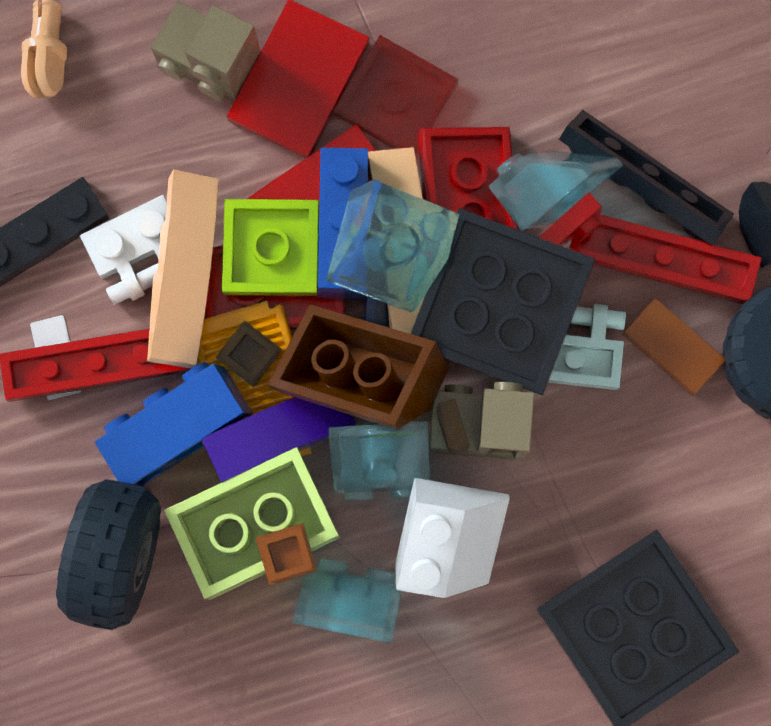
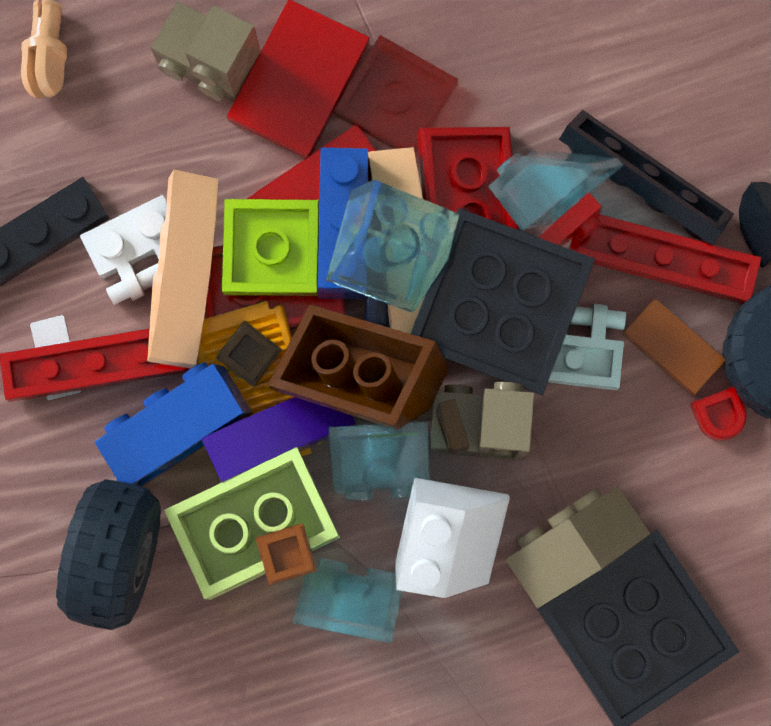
none -> dark tan brick [505,486,650,609]
none -> red tile [690,387,747,441]

